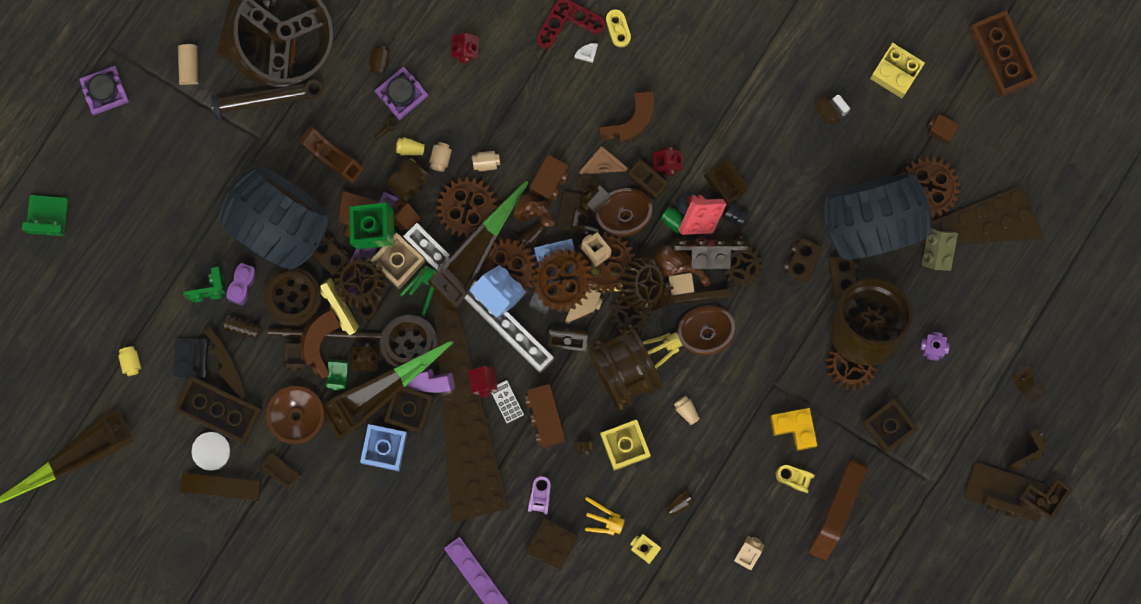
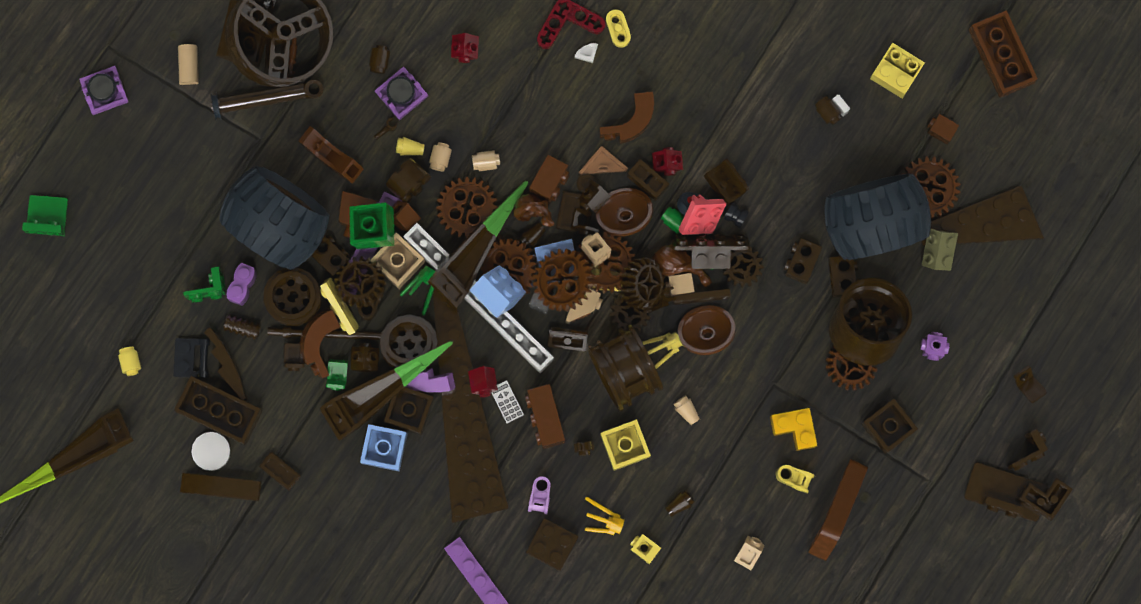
reddish brown dish [266,386,324,444] -> none

